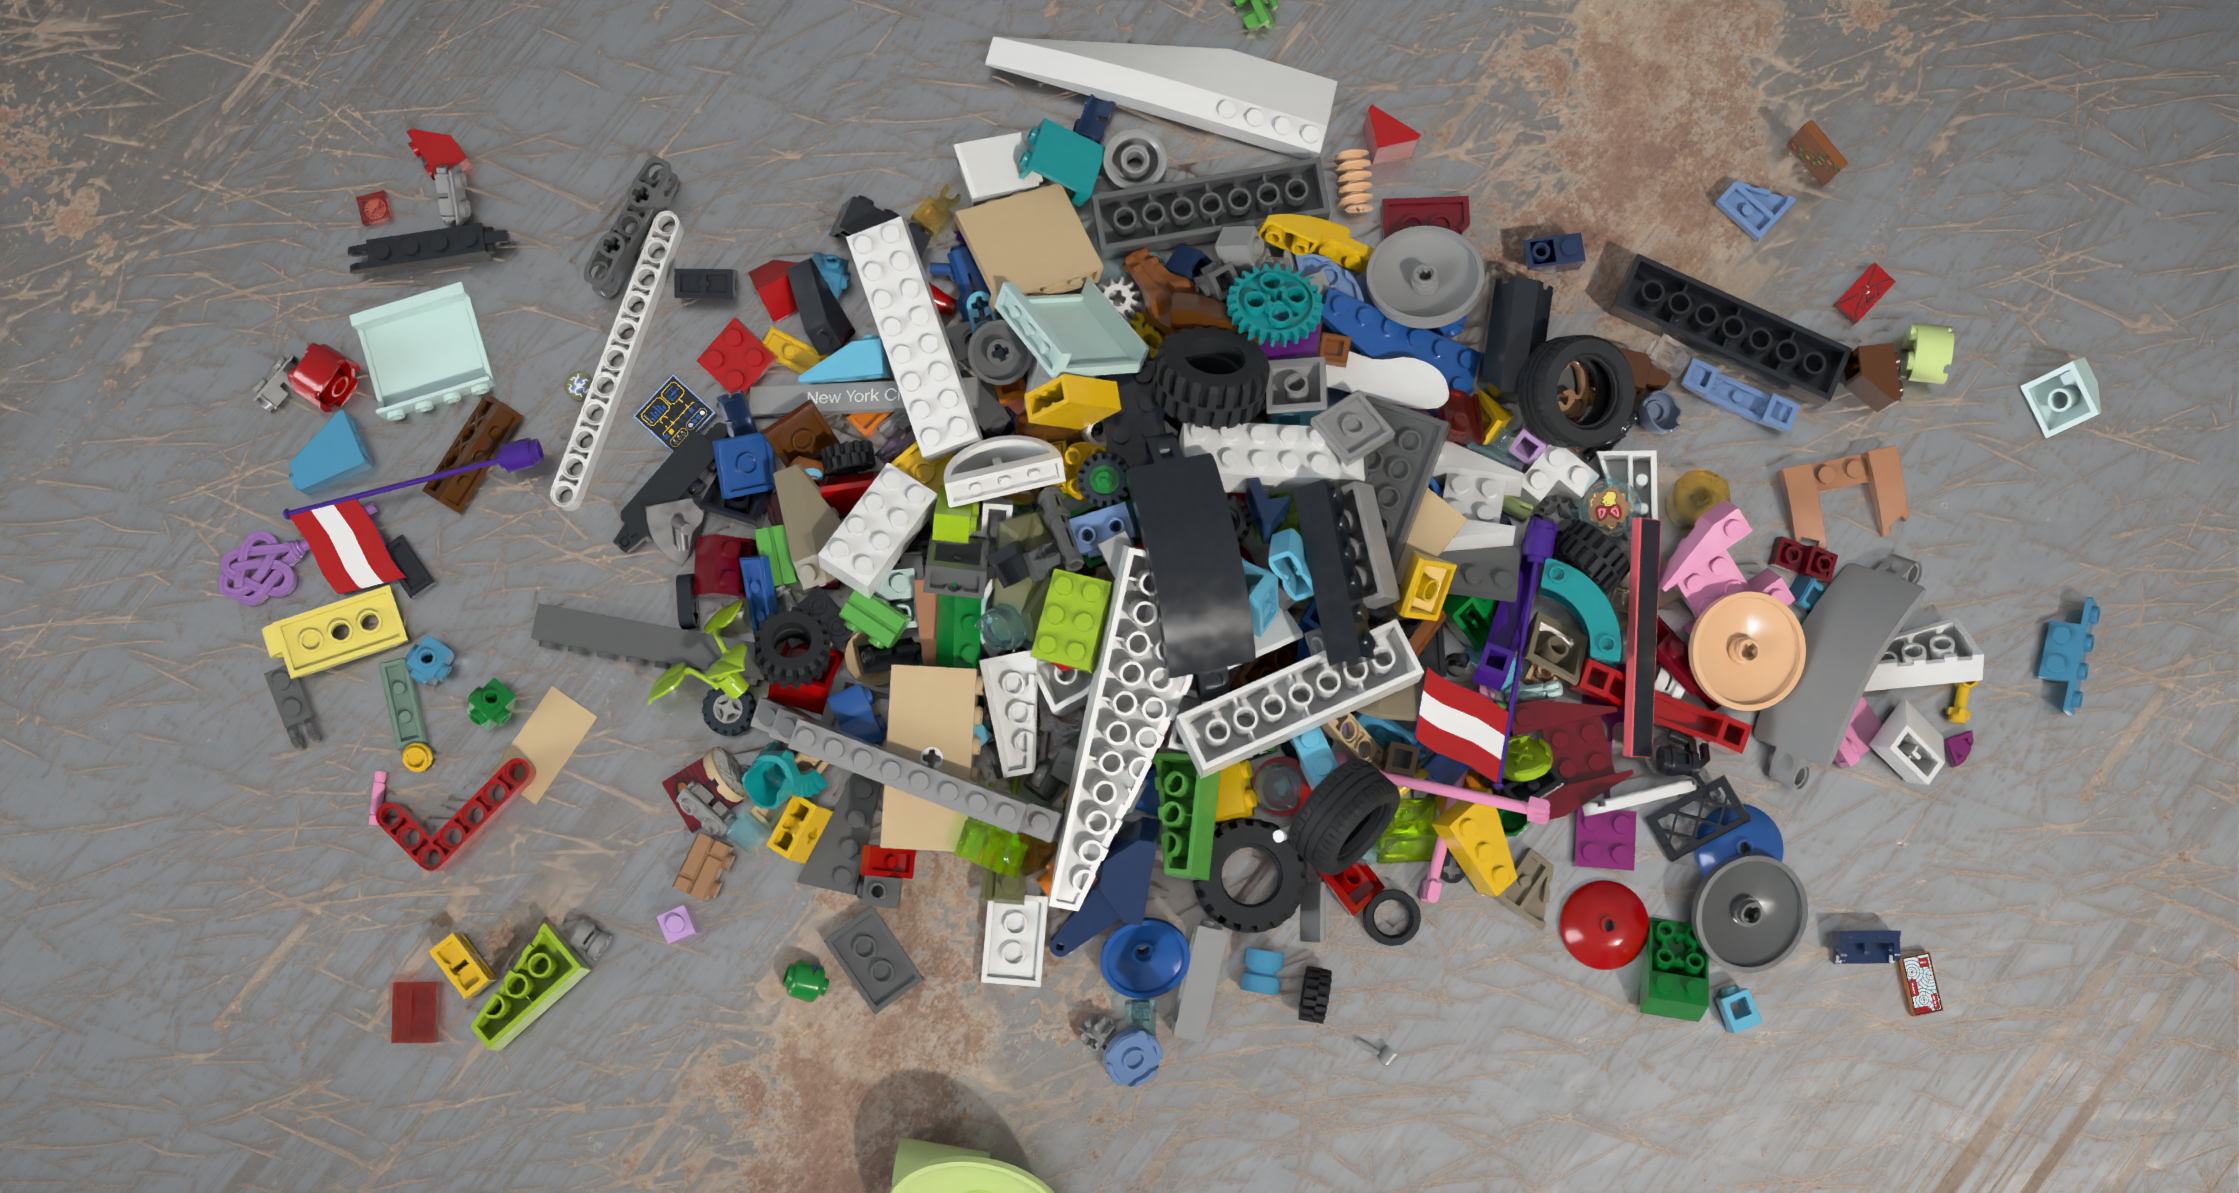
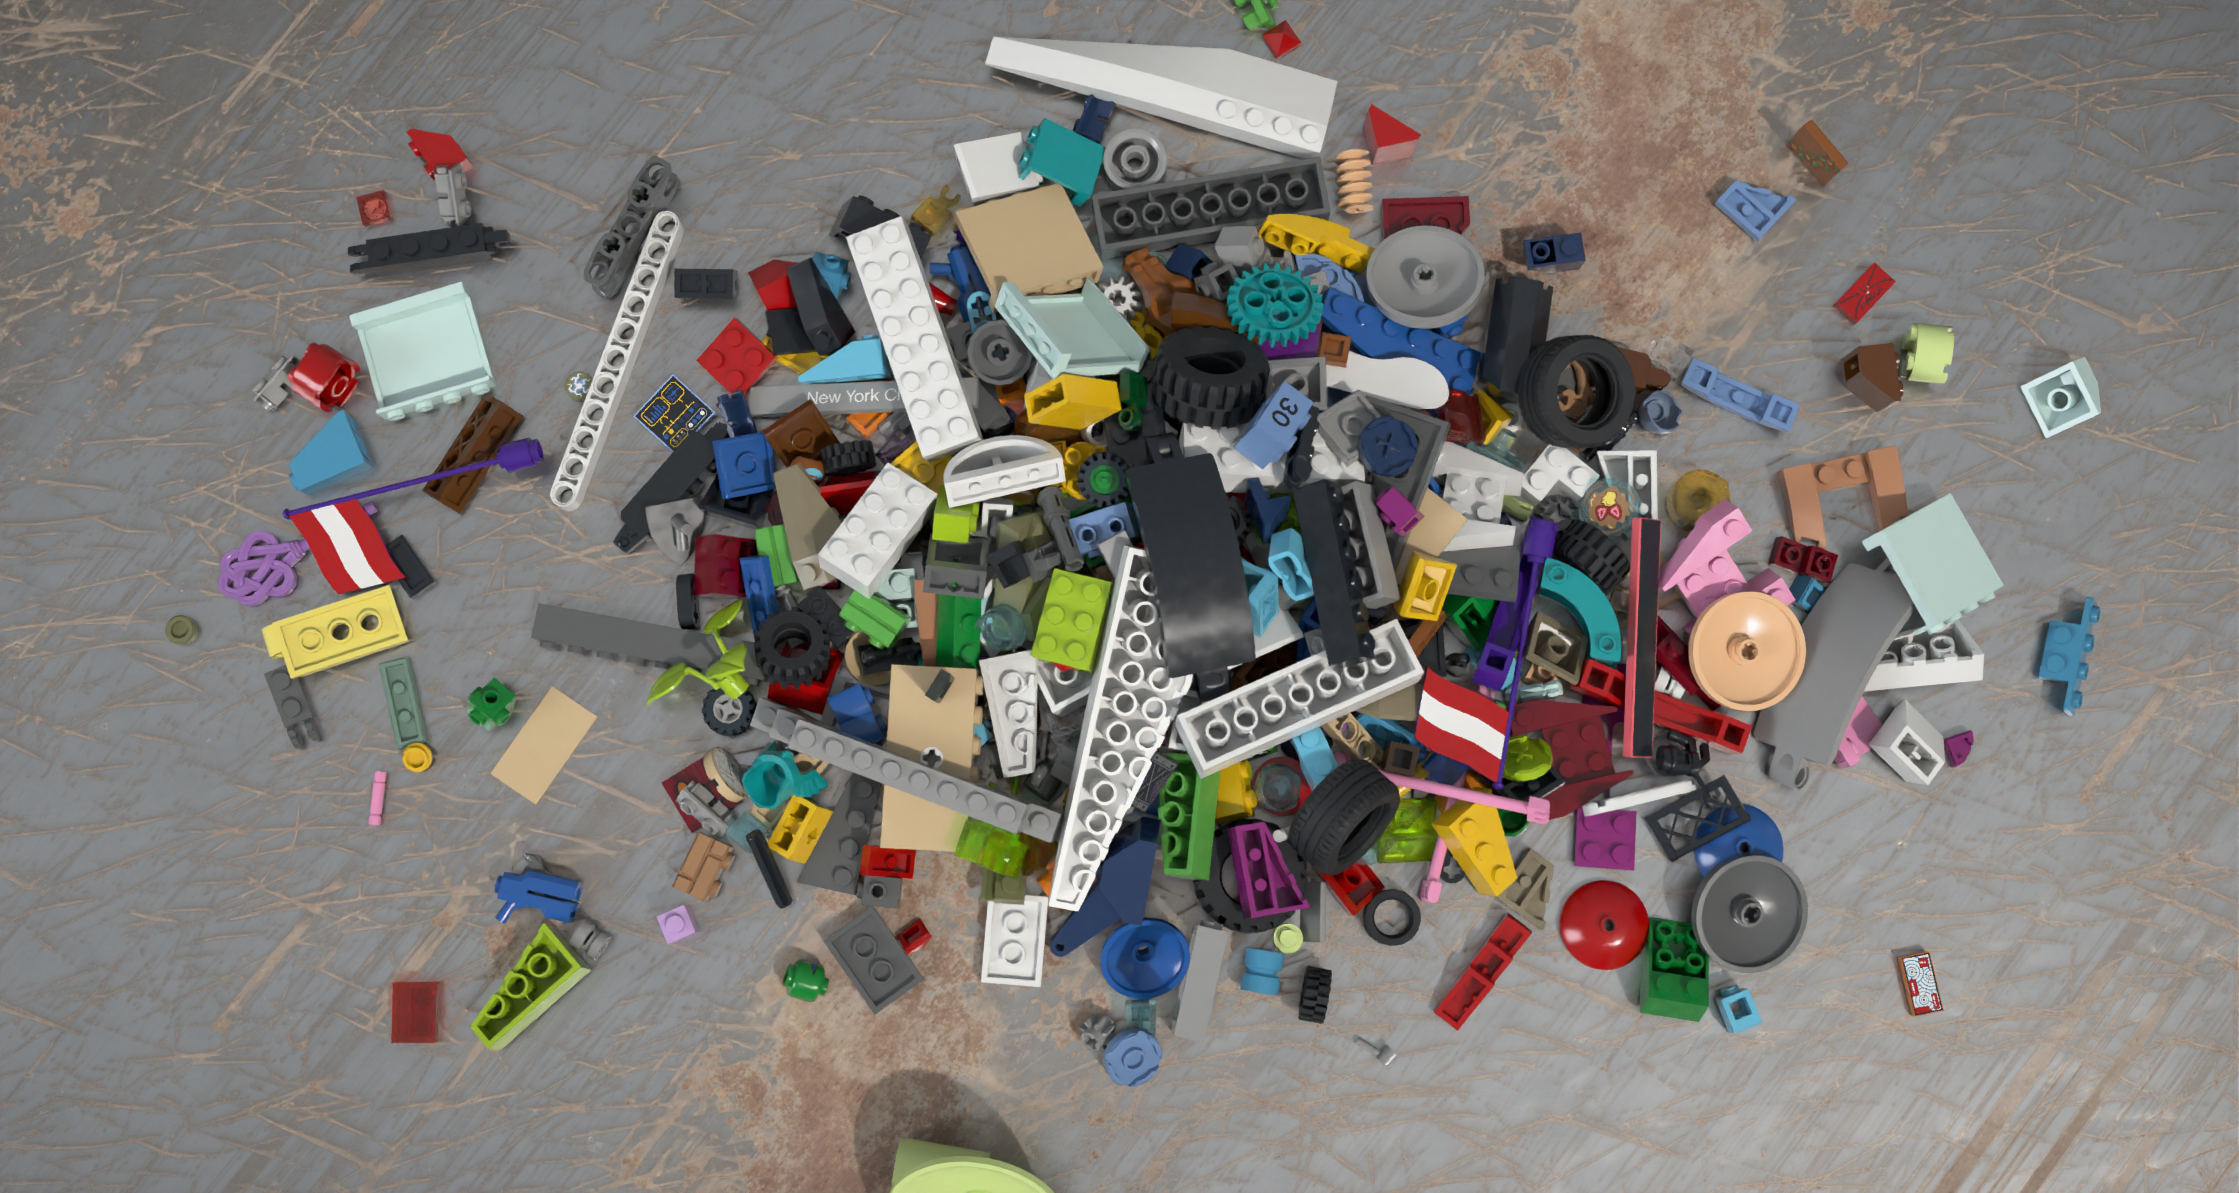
red beam [376,758,536,871] -> none
dark azure brick [406,635,455,686] -> none
yellow brick [429,932,498,999] -> none
lavender brick [1507,422,1548,467] -> none
black brick [1608,254,1853,408] -> none
dark blue hinge [1832,930,1901,964] -> none
yellow bar [1946,681,1979,724] -> none
none -> olive tile [165,615,198,645]
none -> blue piece [495,853,584,924]
none -> black axle [746,829,793,909]
none -> black piece [765,308,817,356]
none -> red slope [896,919,932,954]
none -> pearl dark grey tile [925,669,955,703]
none -> dark green plate [1118,370,1147,431]
none -> tile [1131,750,1179,813]
none -> magenta wedge [1227,822,1311,919]
none -> medium blue brick [1233,381,1314,470]
none -> red slope [1262,20,1301,59]
none -> yellowish green plate [1273,923,1303,954]
none -> black hinge [1283,405,1320,490]
none -> dark blue tile [1357,416,1418,477]
none -> magenta brick [1375,487,1425,538]
none -> red slope [1434,913,1532,1031]
none -> light aqua panel [1862,493,2004,635]

